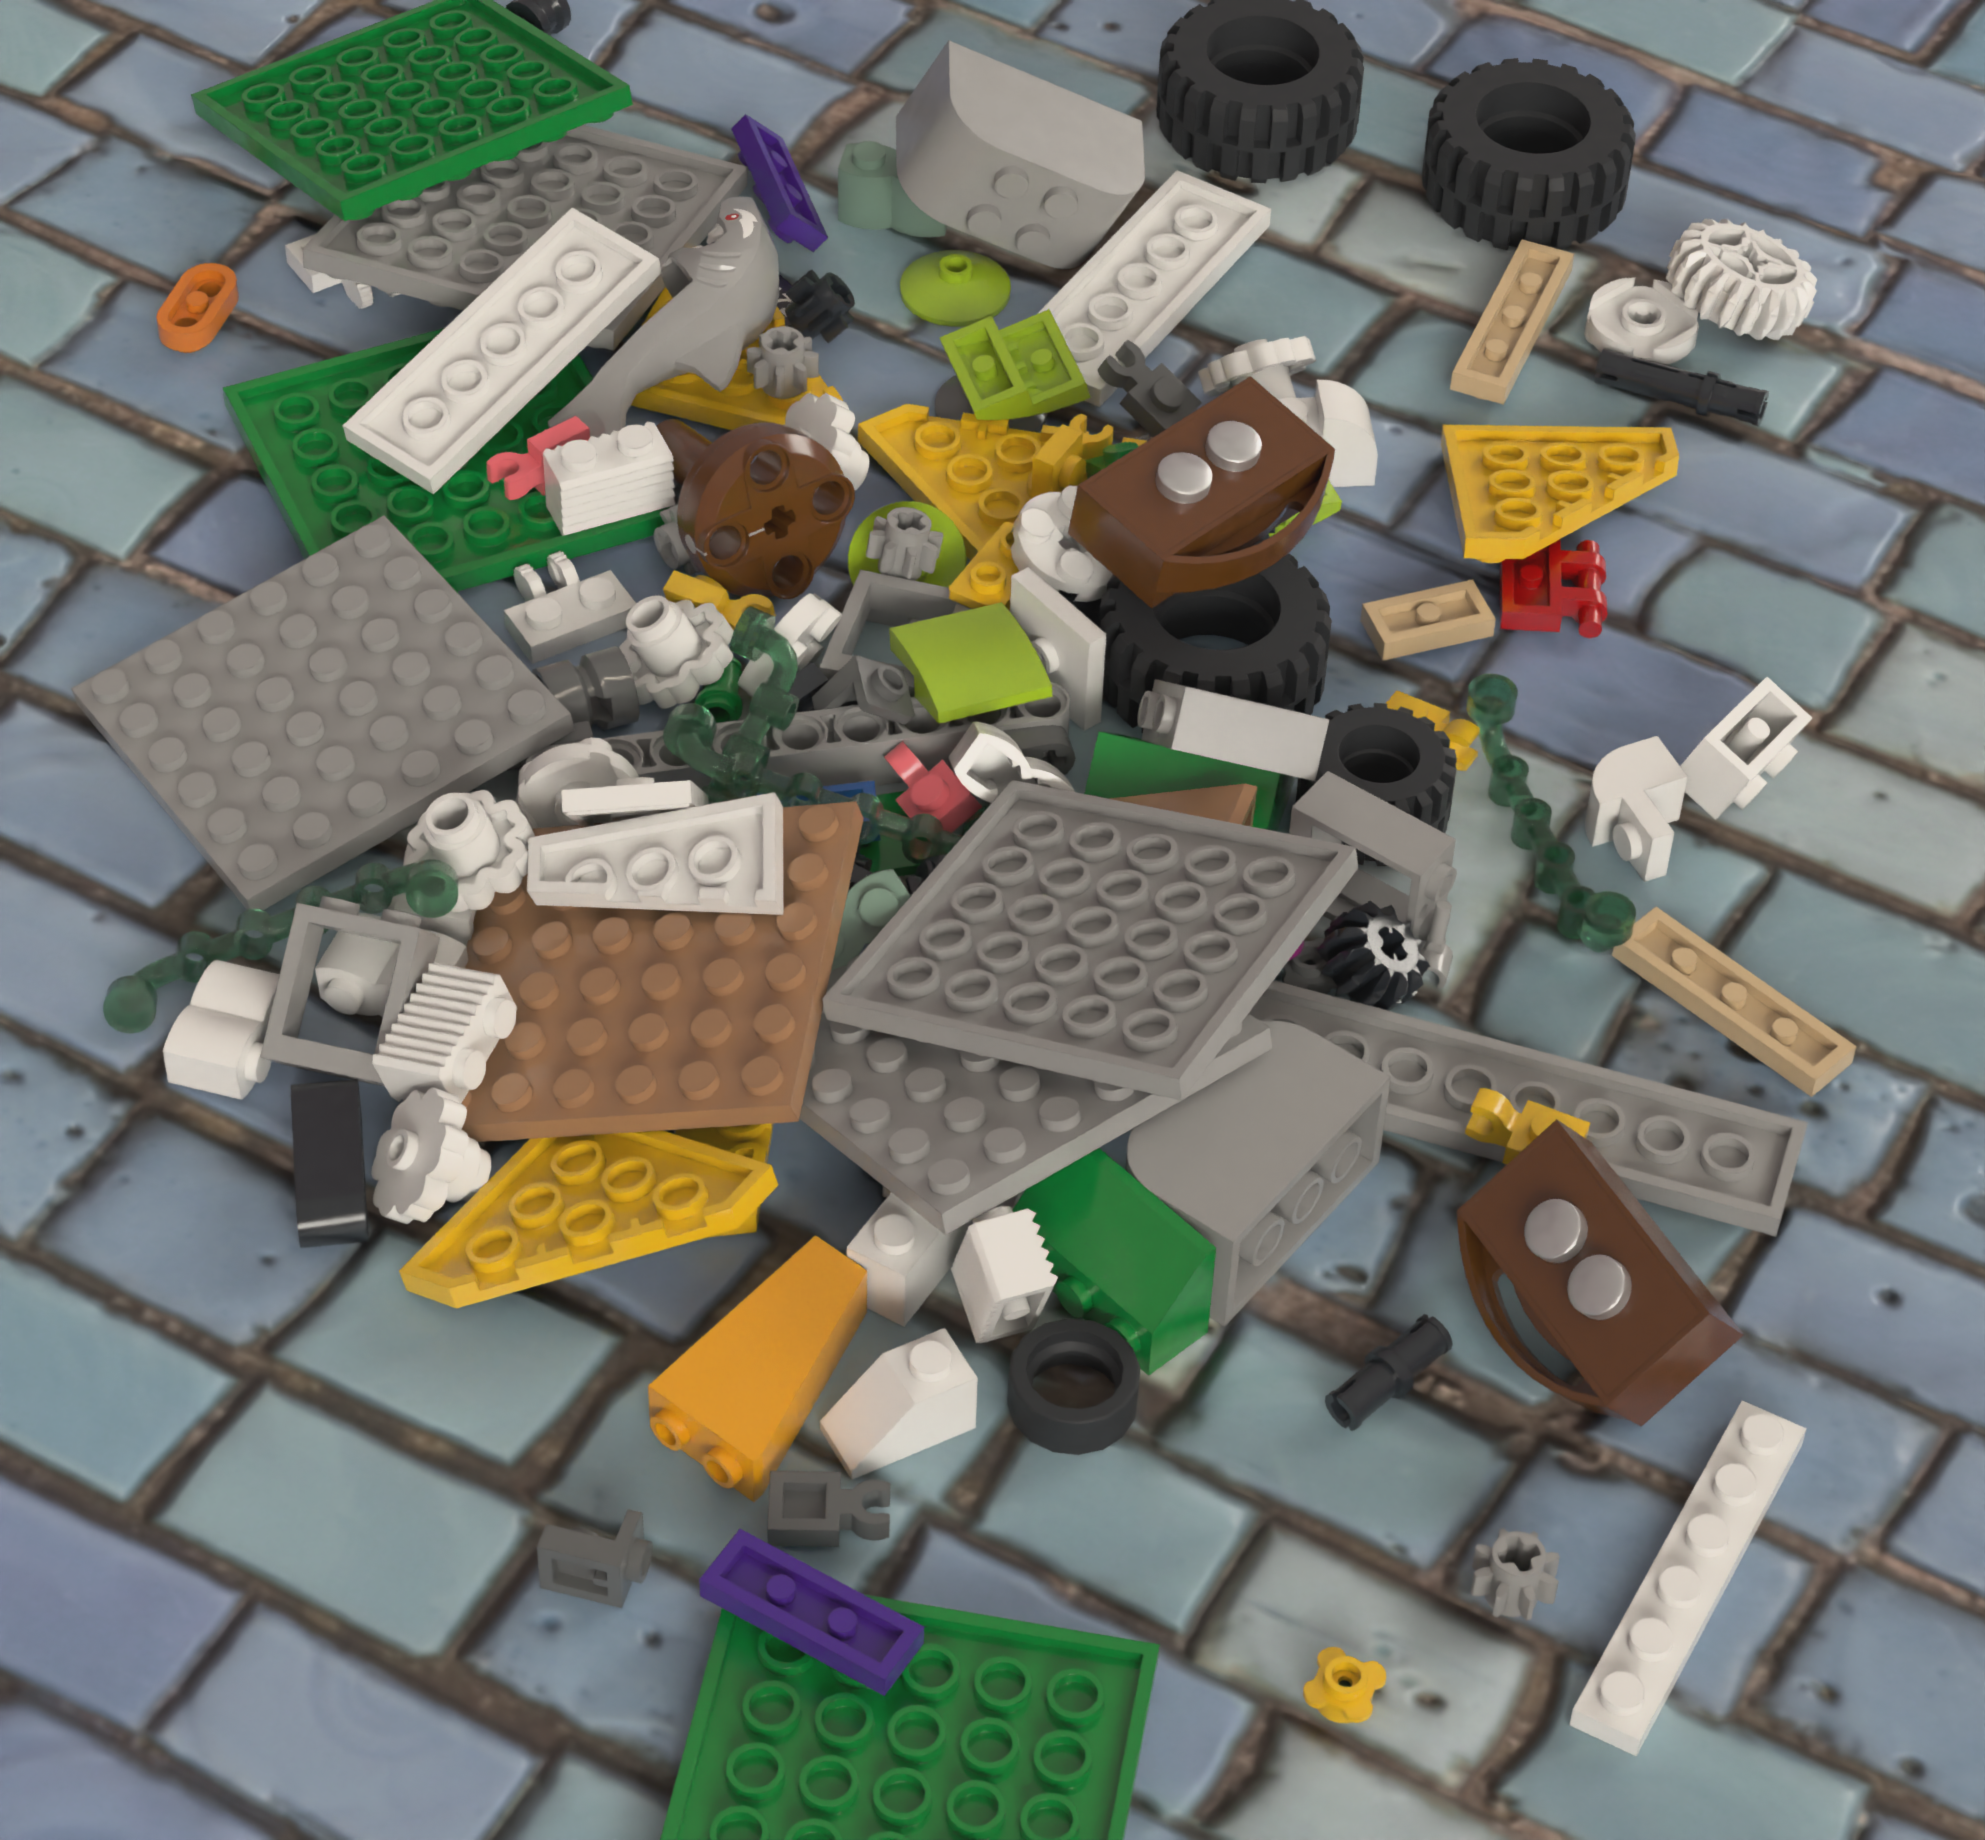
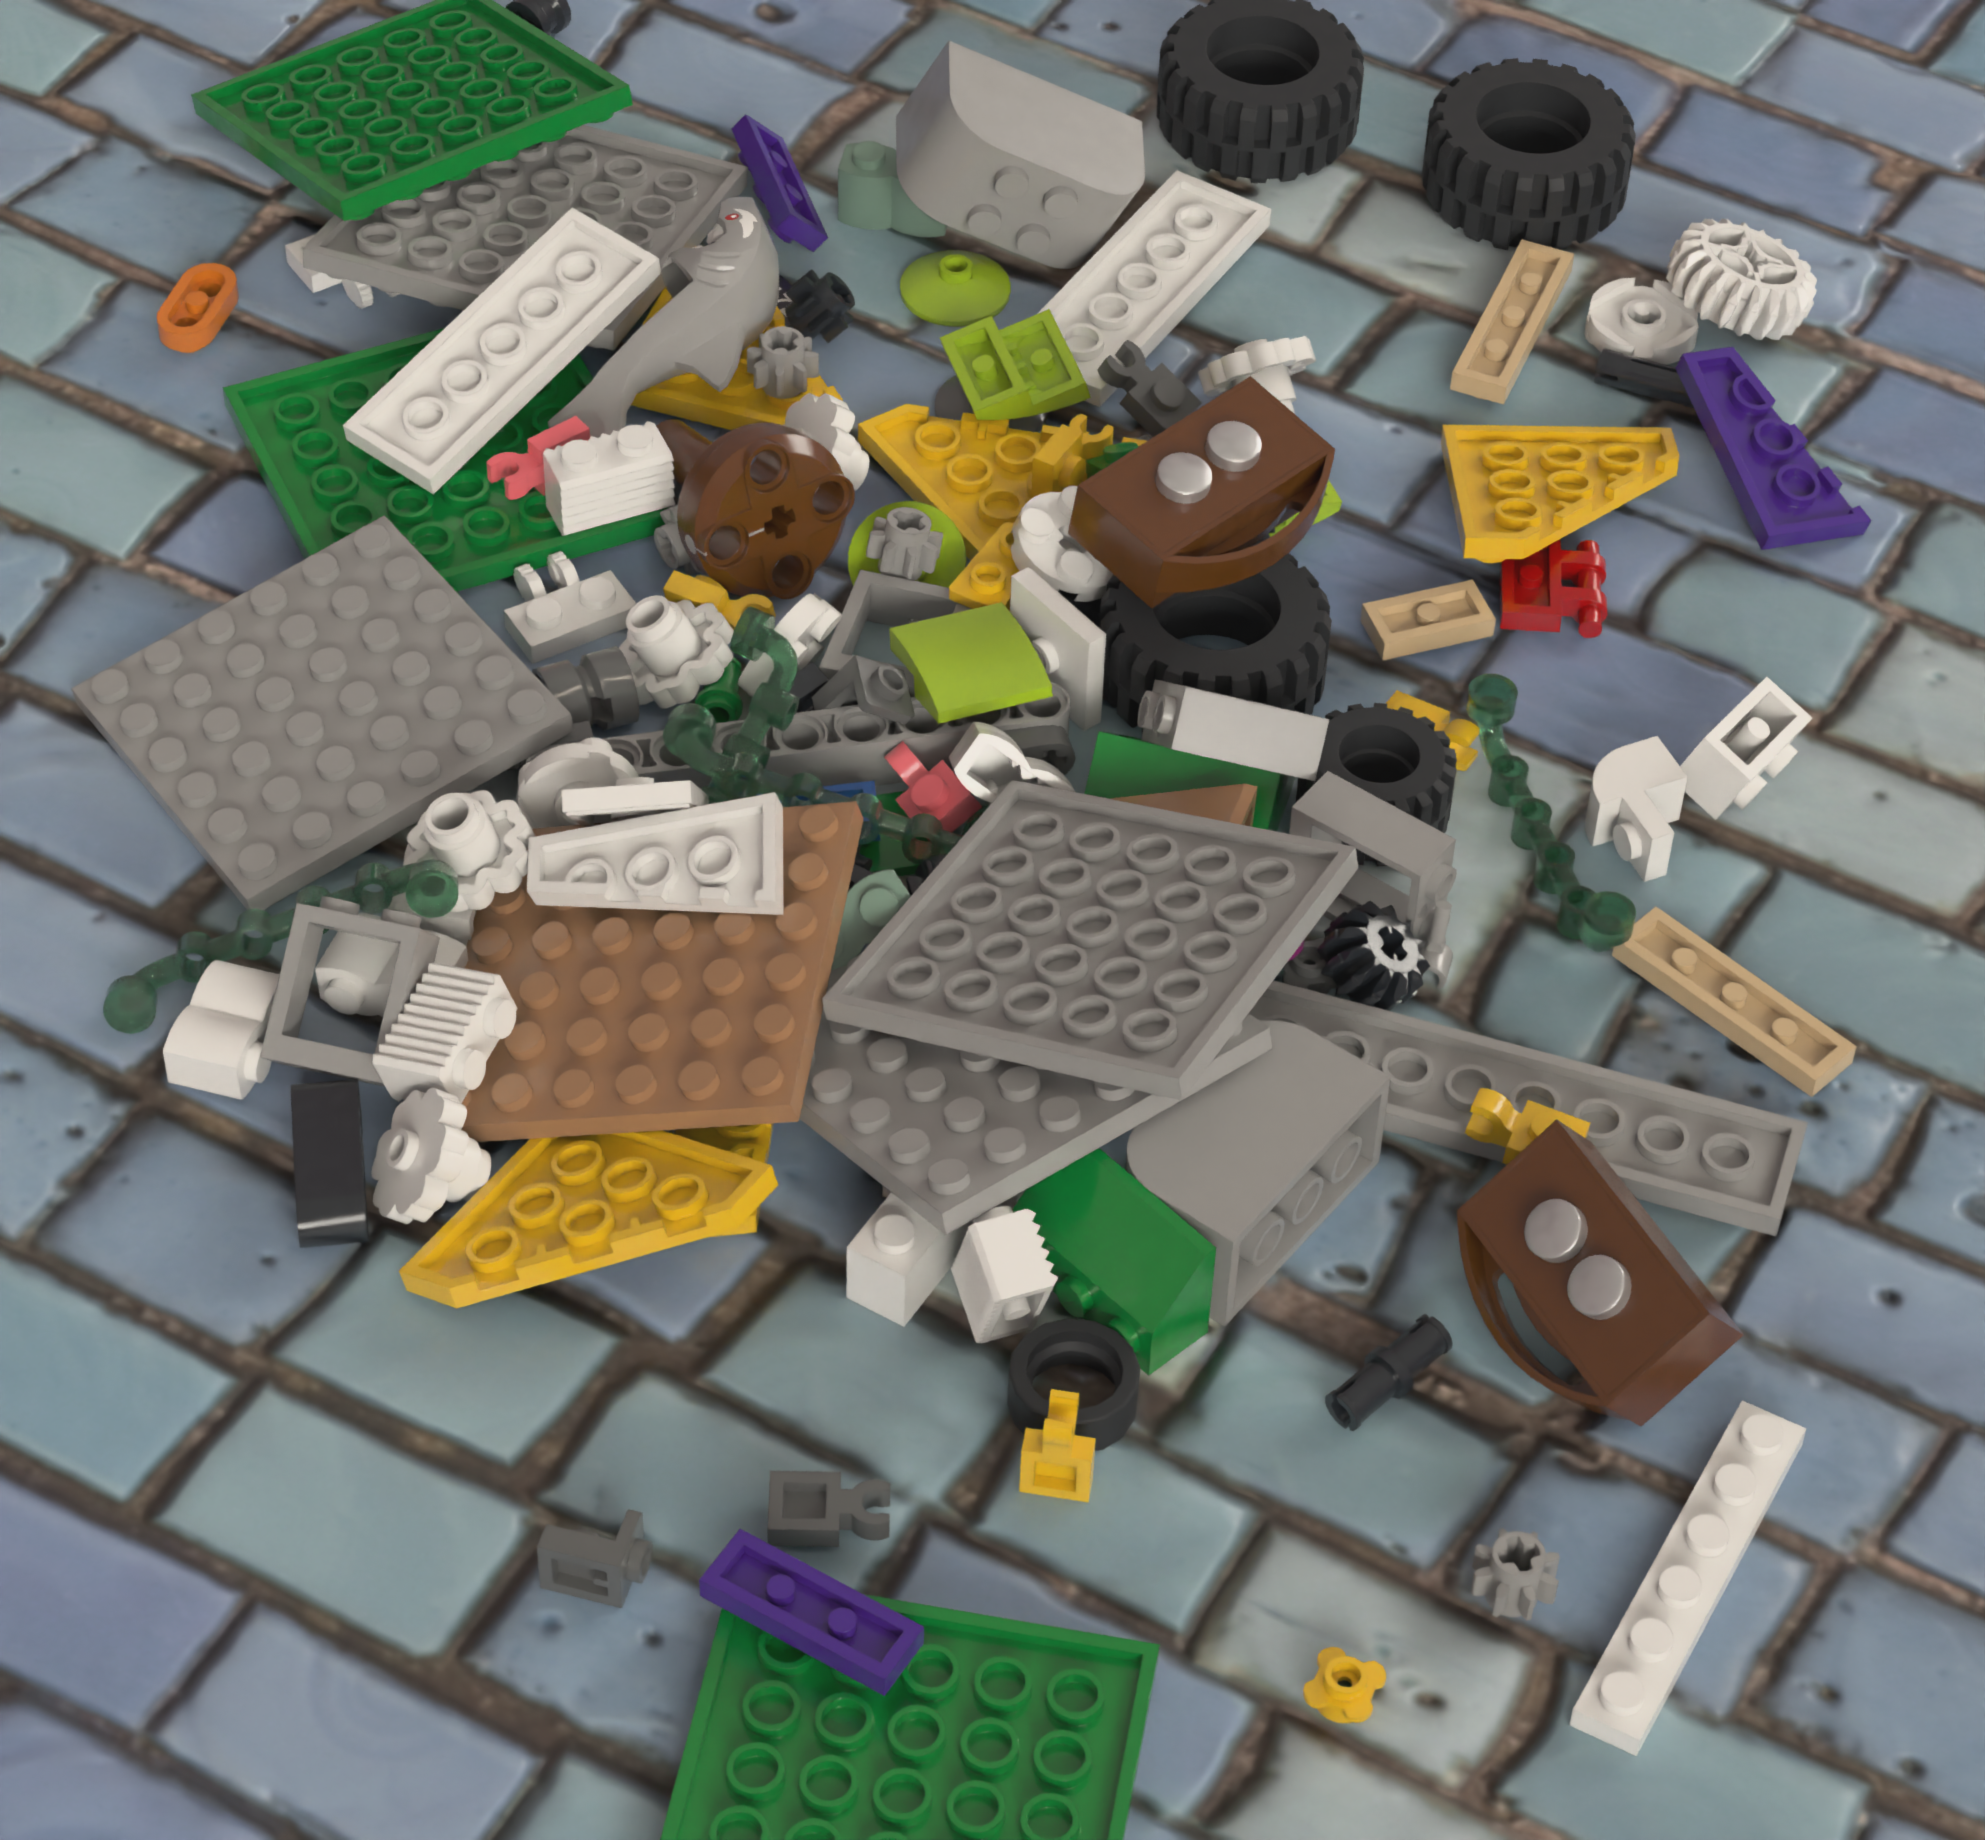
light orange slope [648,1235,867,1502] -> none
white slope [820,1328,978,1480] -> none
white brick [1278,380,1378,487] -> none
none -> yellow plate [1019,1389,1096,1503]
none -> dark purple wing [1675,347,1872,550]

